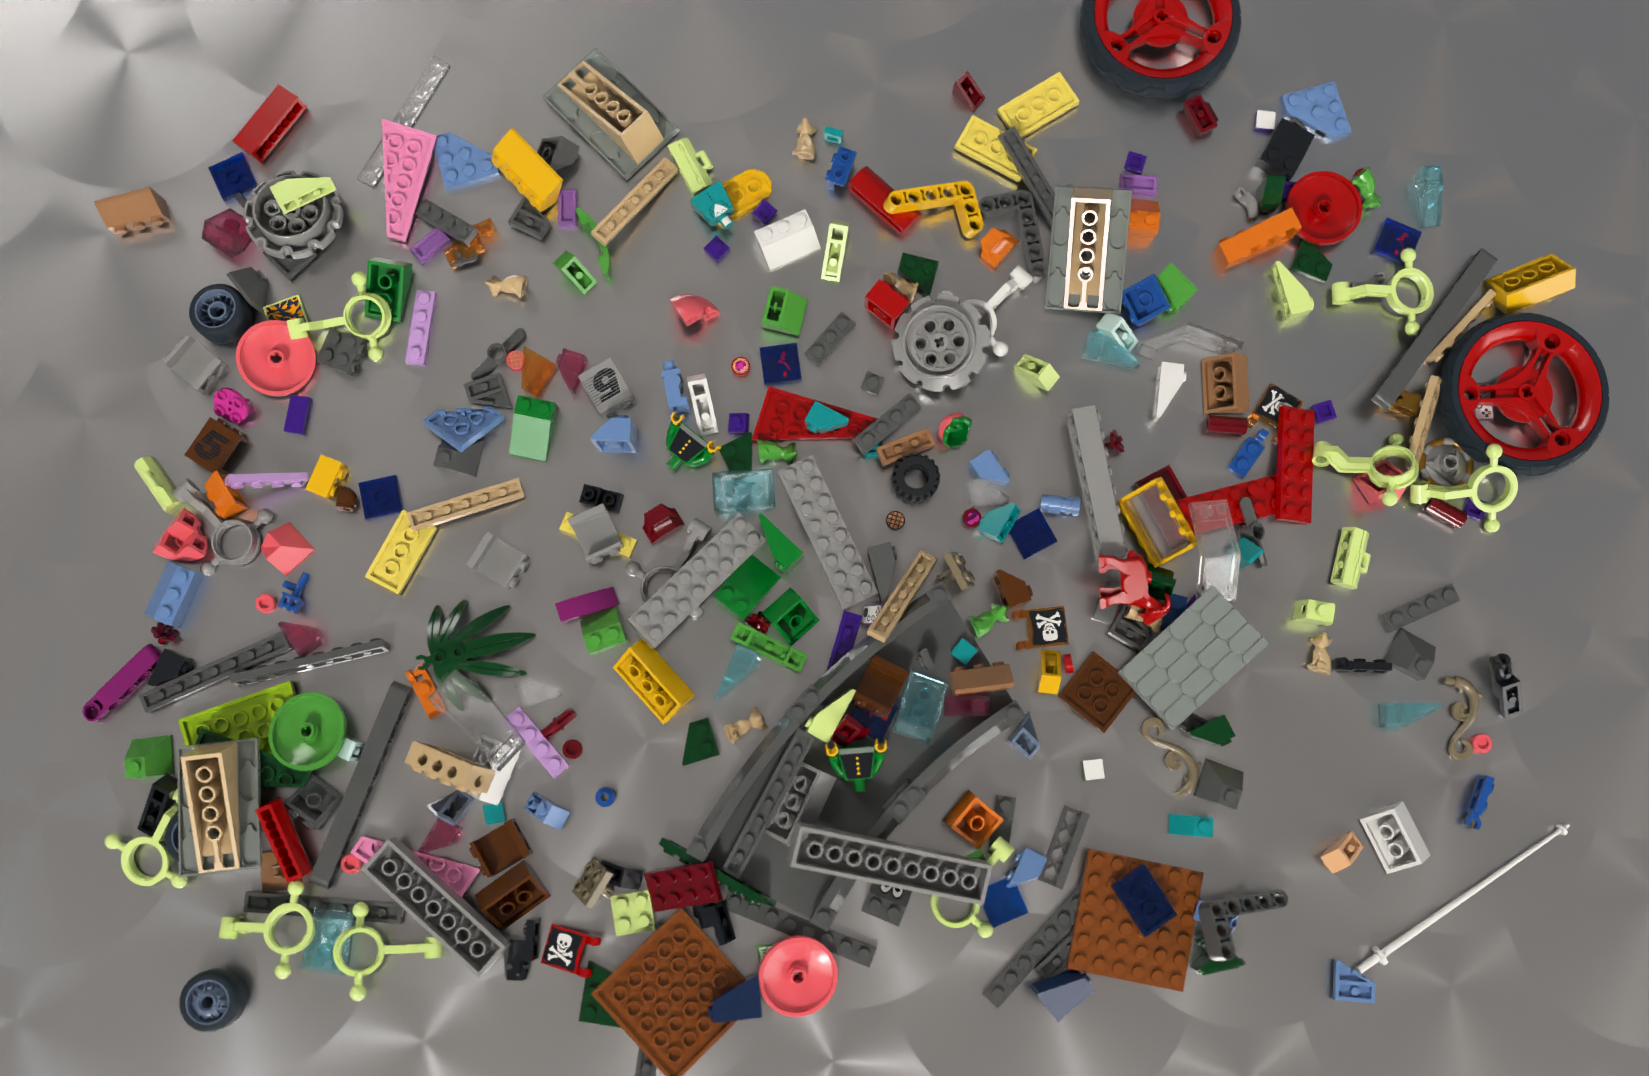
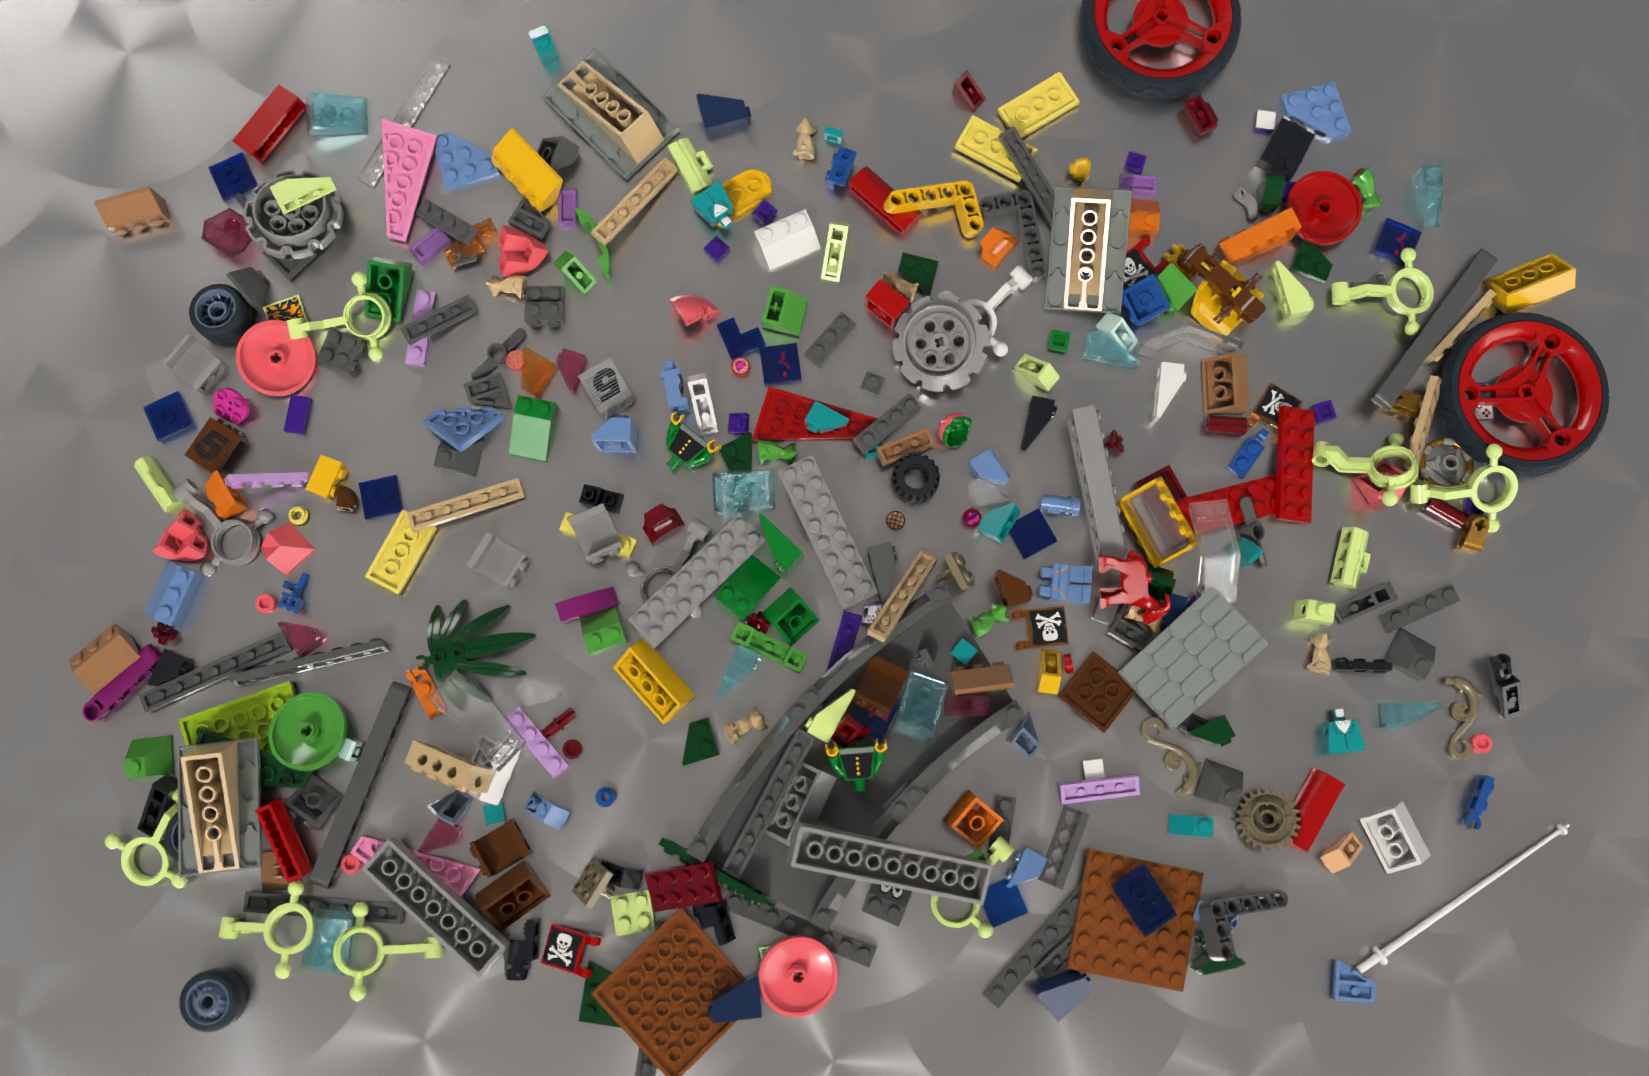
none -> medium nougat slope [69,623,140,695]
none -> clear blue plate [143,391,195,442]
none -> light yellow plate [288,506,308,525]
none -> clear light blue slope [306,92,368,137]
none -> dark grey plate [400,295,477,346]
none -> coral brick [498,225,548,277]
none -> dark grey plate [524,286,565,327]
none -> teal slope [528,25,559,65]
none -> dark blue slope [696,94,752,136]
none -> clear blue plate [716,317,766,360]
none -> black slope [1019,395,1057,455]
none -> medium blue hips [1039,564,1093,605]
none -> green plate [1048,330,1070,353]
none -> lavender plate [1059,774,1140,804]
none -> yellow cone [1069,156,1091,182]
none -> flag [1123,236,1169,290]
none -> piece [1162,244,1266,342]
none -> dark tan gear [1235,787,1301,852]
none -> red brick [1286,767,1345,853]
none -> teal torso [1323,709,1366,754]
none -> dark grey slope [1335,581,1398,624]
none -> pearl gold piece [1459,514,1490,553]

